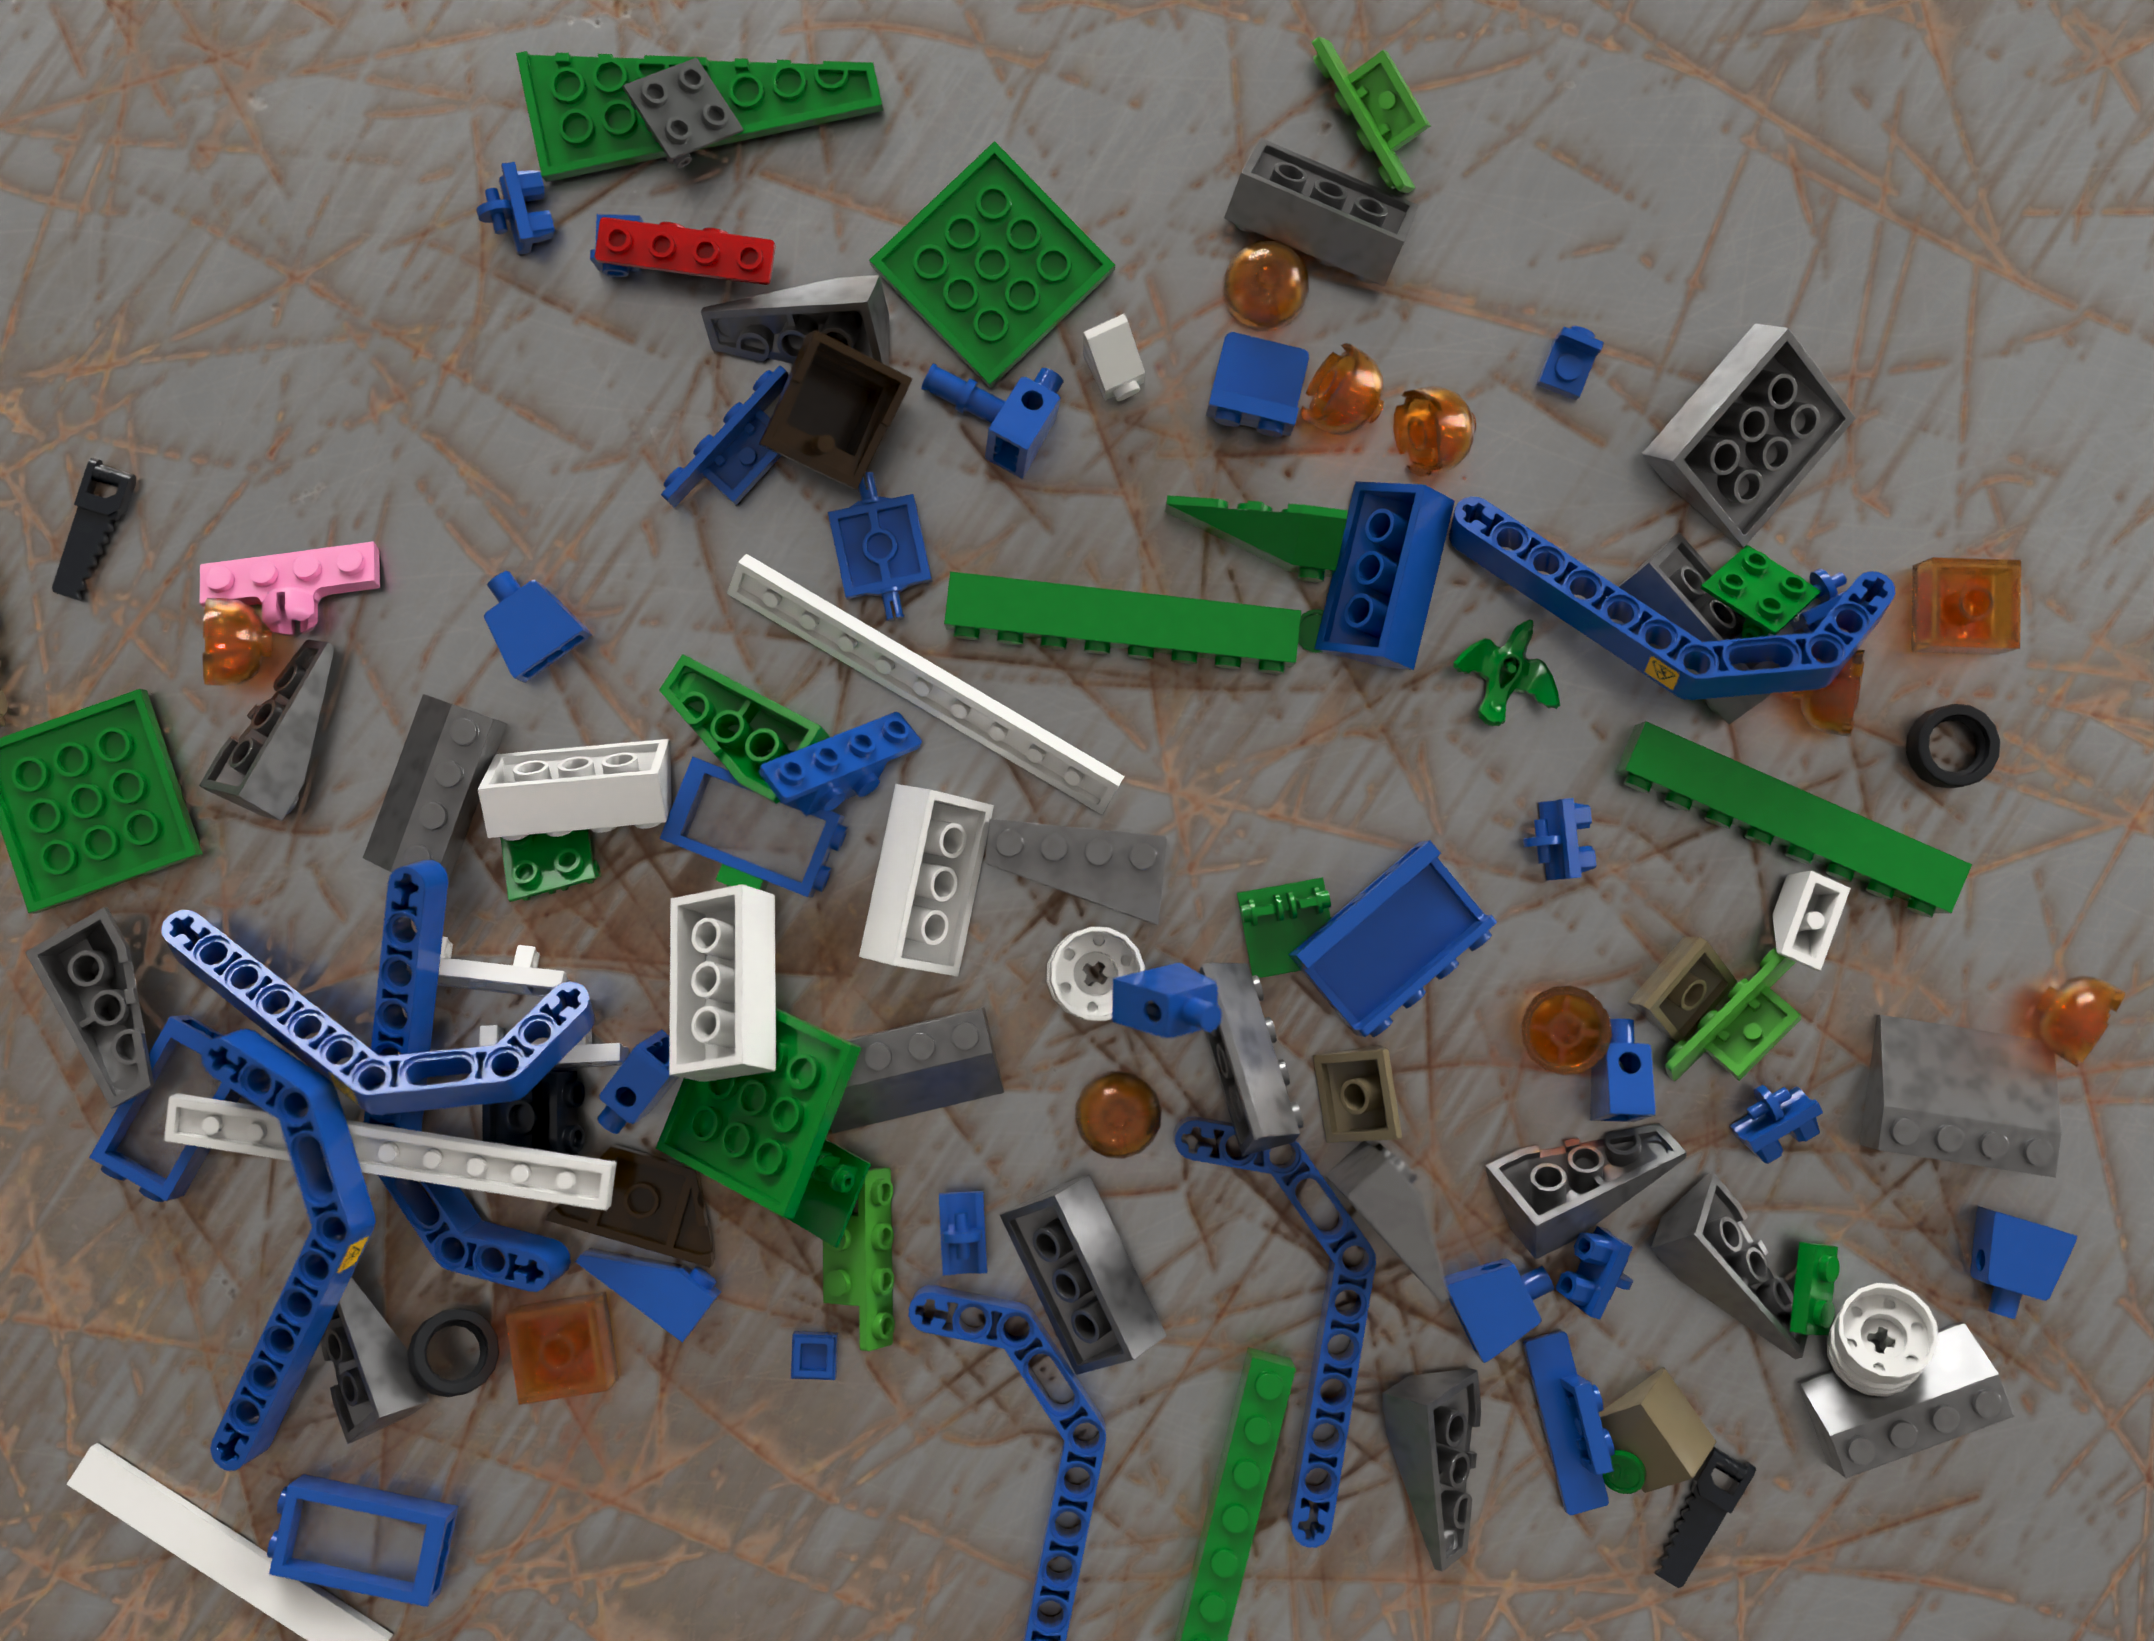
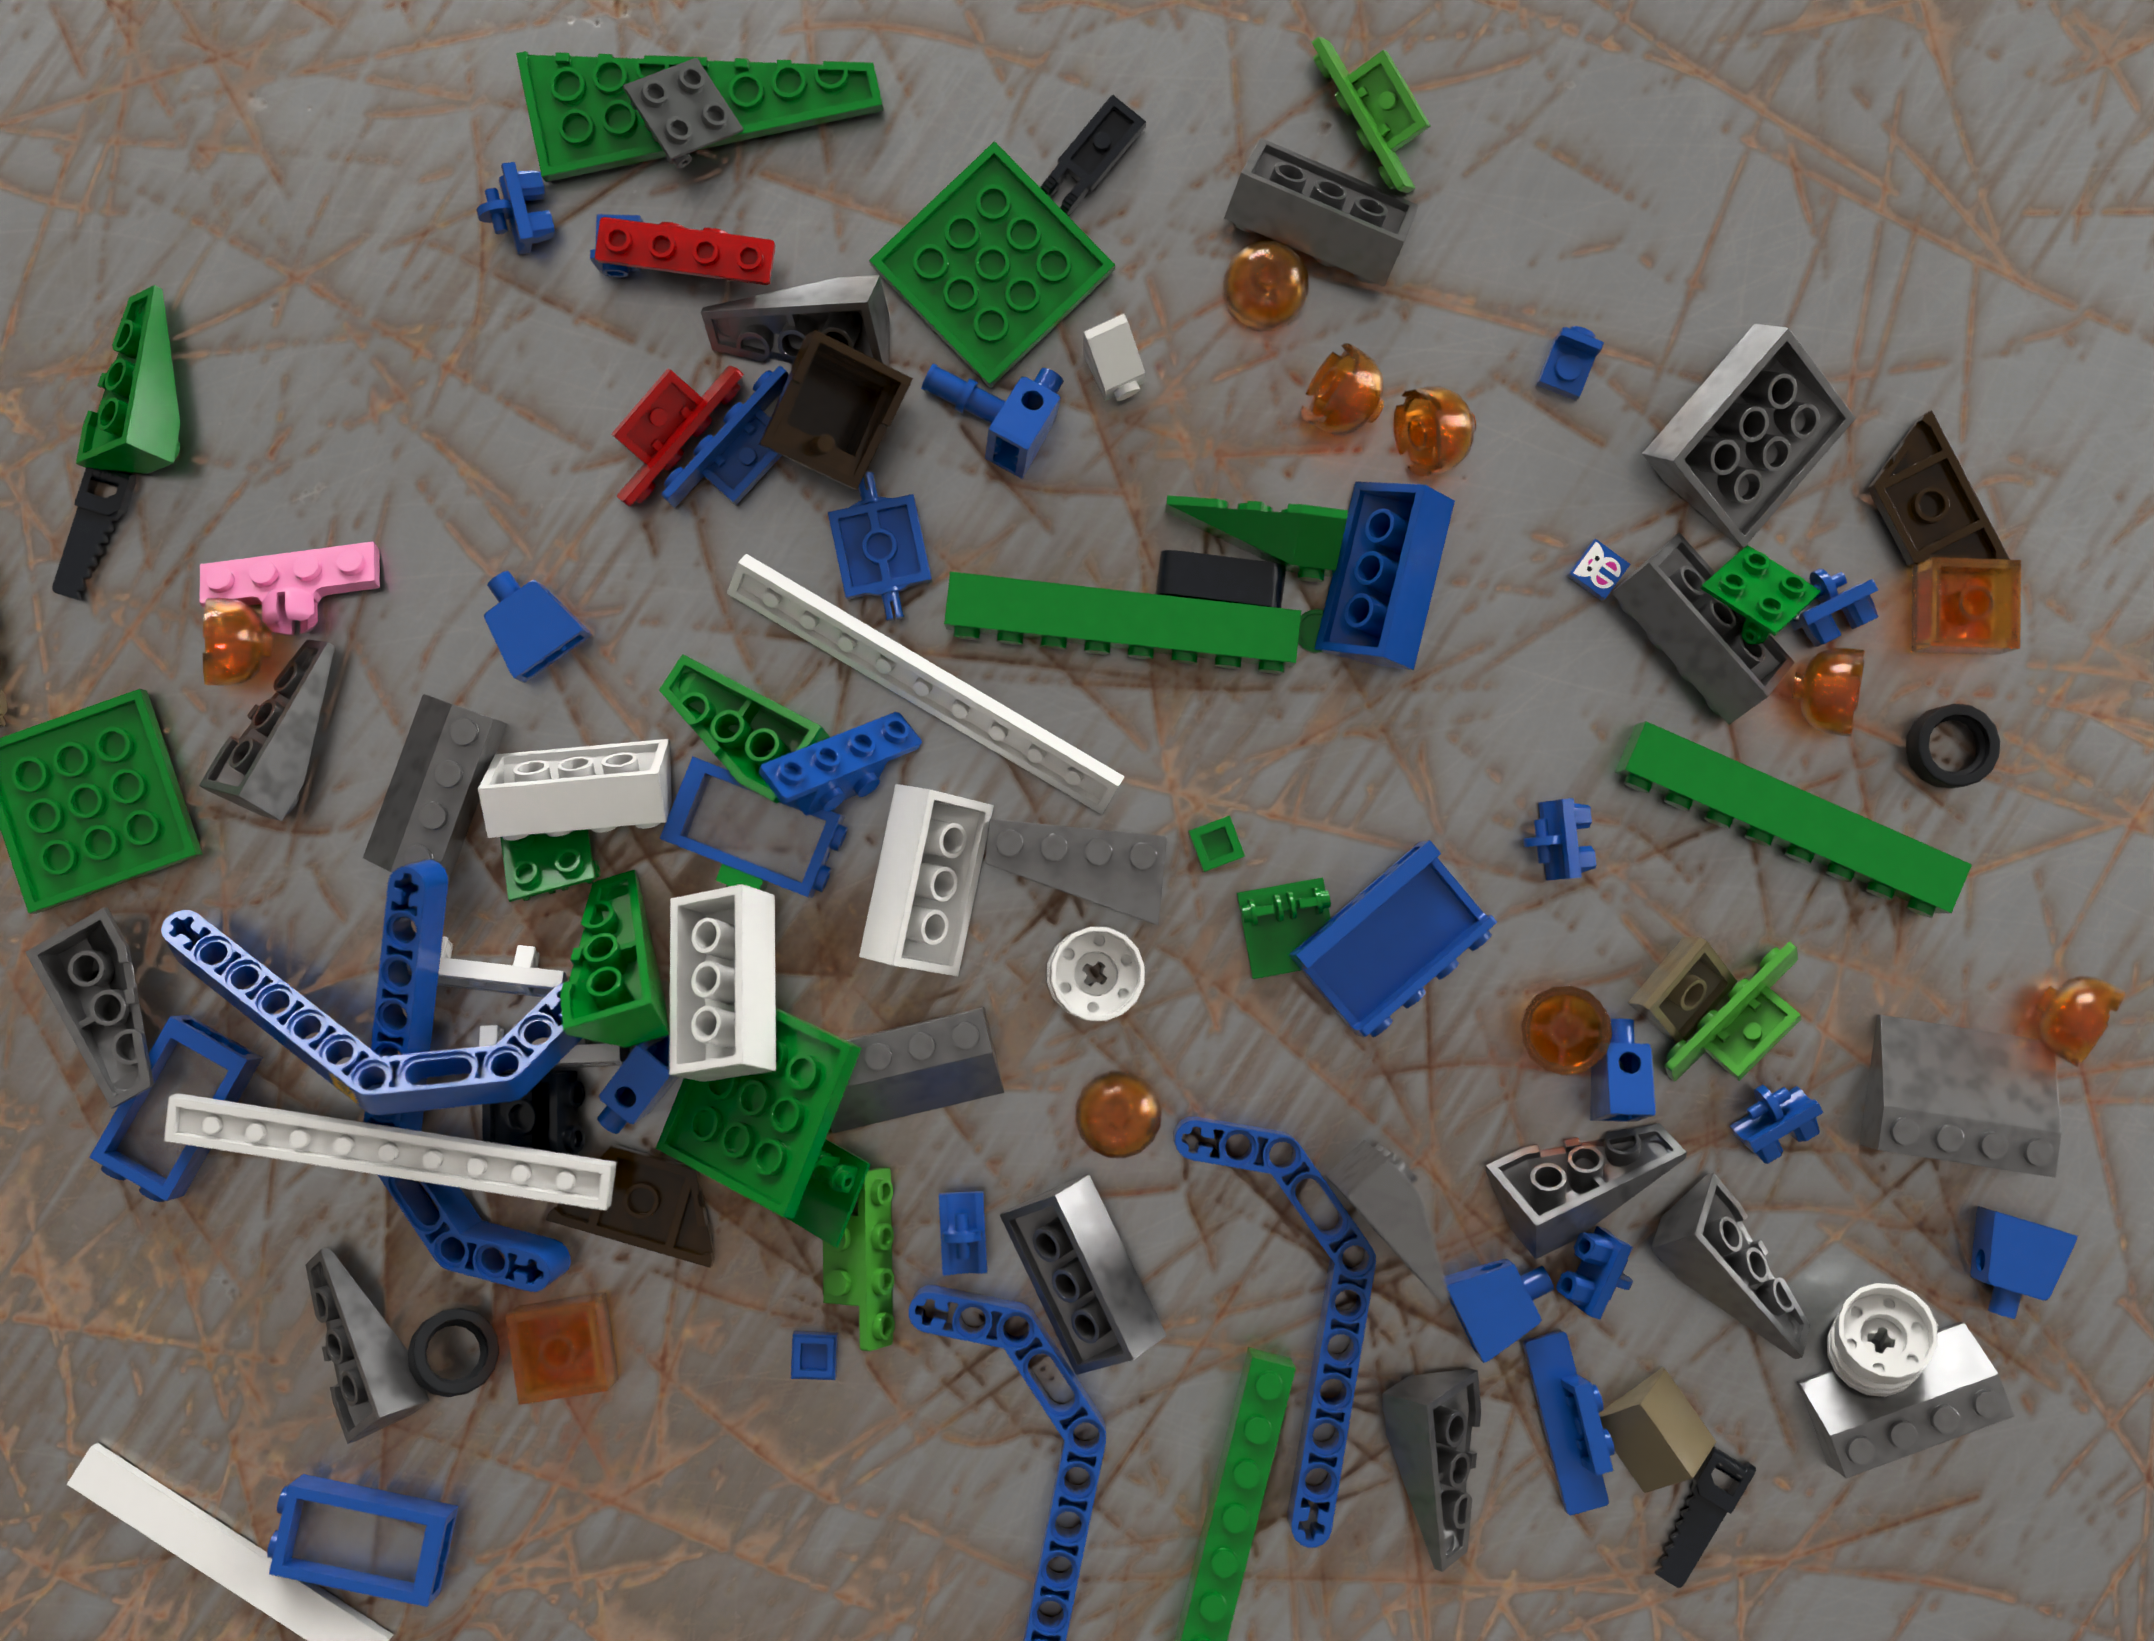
blue beam [201,1029,376,1471] -> none
blue slope [575,1248,721,1342] -> none
blue torso [1112,963,1222,1038] -> none
flat silver slope [1199,962,1303,1156] -> none
blue bracket [1206,332,1309,437] -> none
dark tan slope [1313,1045,1402,1143] -> none
blue beam [1449,496,1895,700] -> none
green animal [1453,619,1560,726] -> none
green piece [1602,1450,1646,1494] -> none
white slope [1772,871,1851,971] -> none
green plate [1790,1242,1840,1336] -> none
none -> green wedge [76,285,181,474]
none -> green wedge [560,869,670,1047]
none -> red bracket [611,365,744,507]
none -> black hinge [1041,95,1146,216]
none -> black beam [1155,550,1286,608]
none -> green plate [1188,815,1245,872]
none -> tile [1567,539,1631,601]
none -> dark brown wing [1867,410,2010,565]

